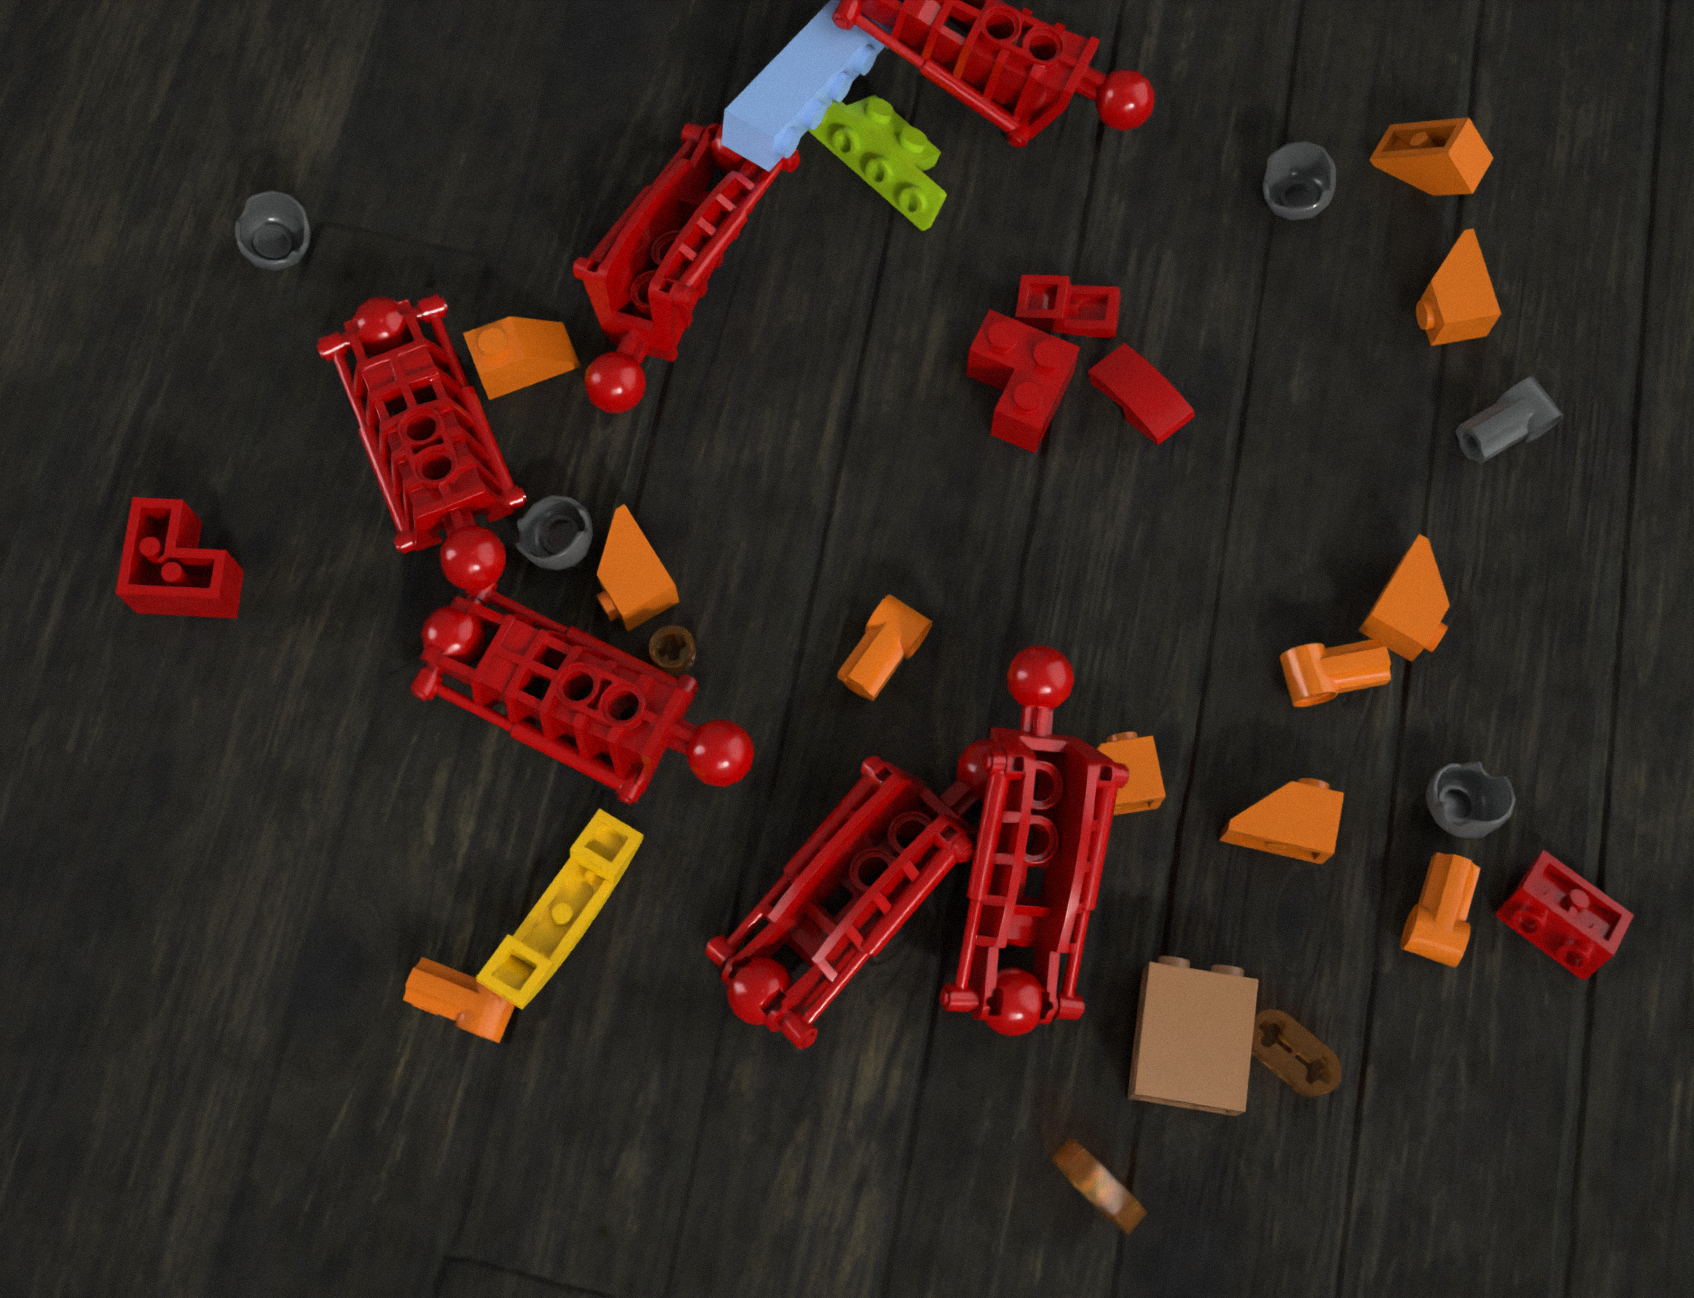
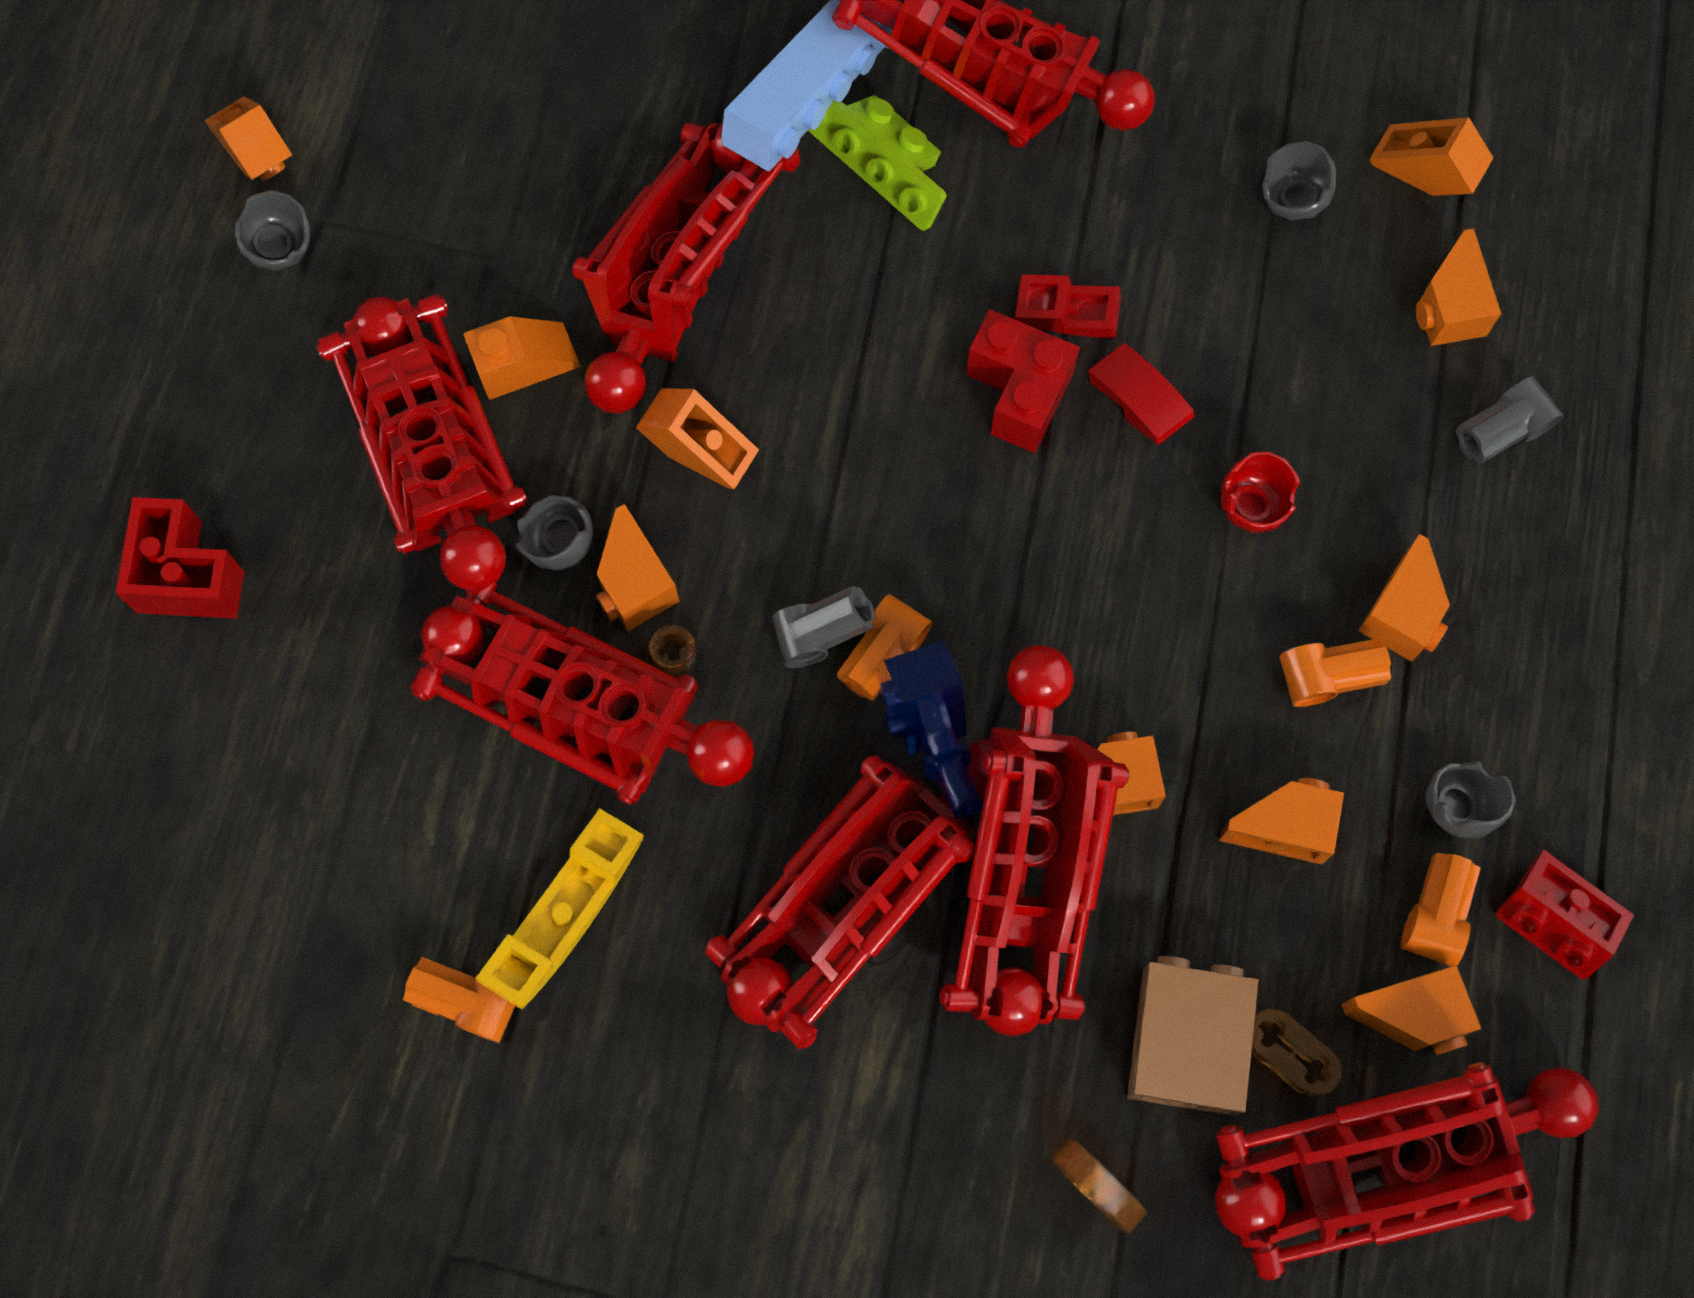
none -> orange slope [205,96,292,181]
none -> orange slope [636,388,759,489]
none -> dark grey piece [772,586,876,668]
none -> clear blue brick [879,640,982,819]
none -> red piece [1215,1062,1599,1280]
none -> red hair [1220,451,1300,533]
none -> orange slope [1341,966,1481,1056]

